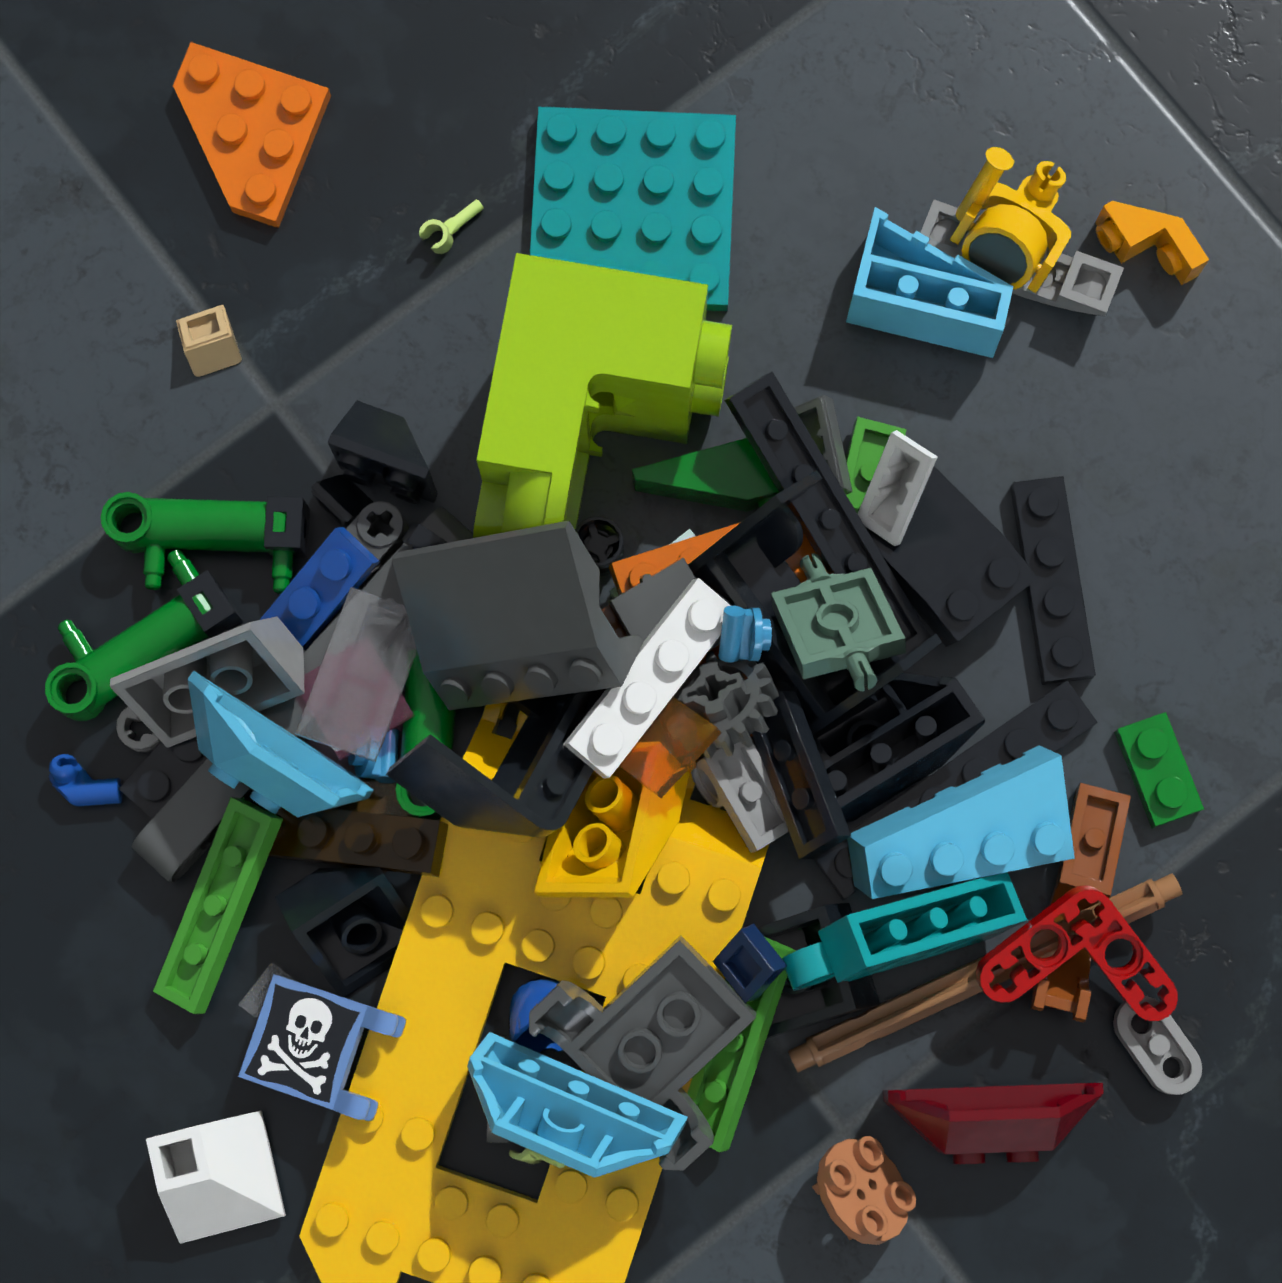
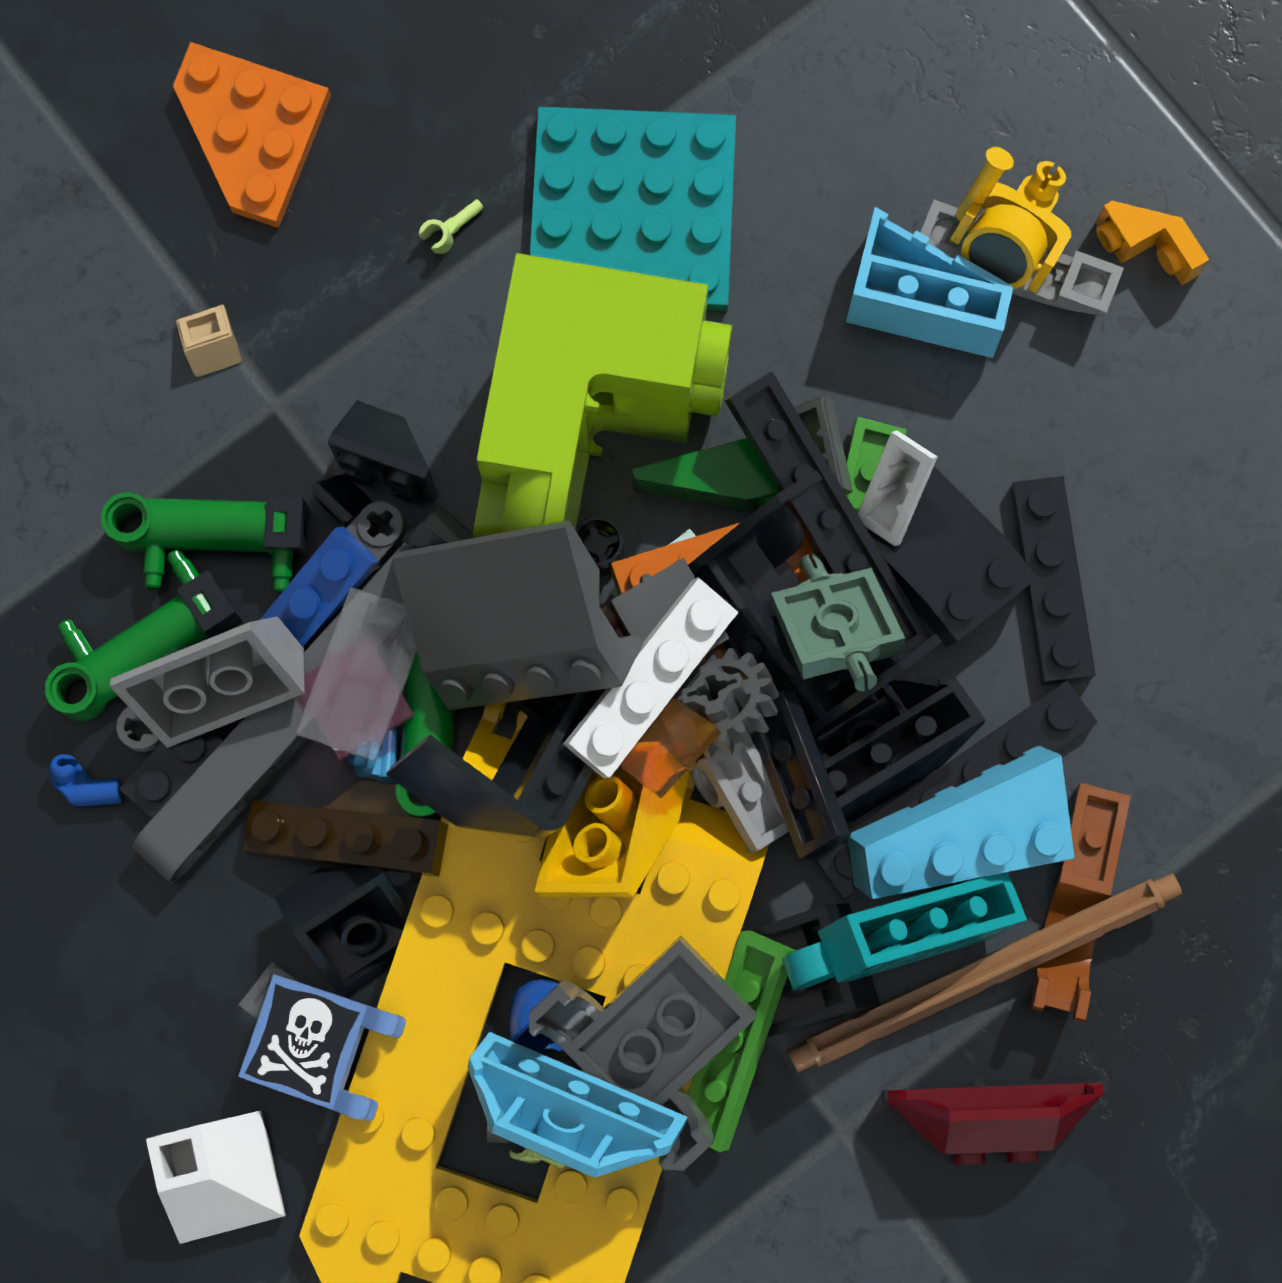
bright green plate [153,797,283,1014] -> none
medium azure wedge [187,670,374,817] -> none
dark blue plate [712,924,787,1004] -> none
dark azure plate [718,606,772,663] -> none
nougat plate [812,1136,916,1245] -> none
red beam [976,885,1178,1021] -> none
light grey plate [1113,996,1202,1095] -> none
green plate [1114,712,1204,828] -> none

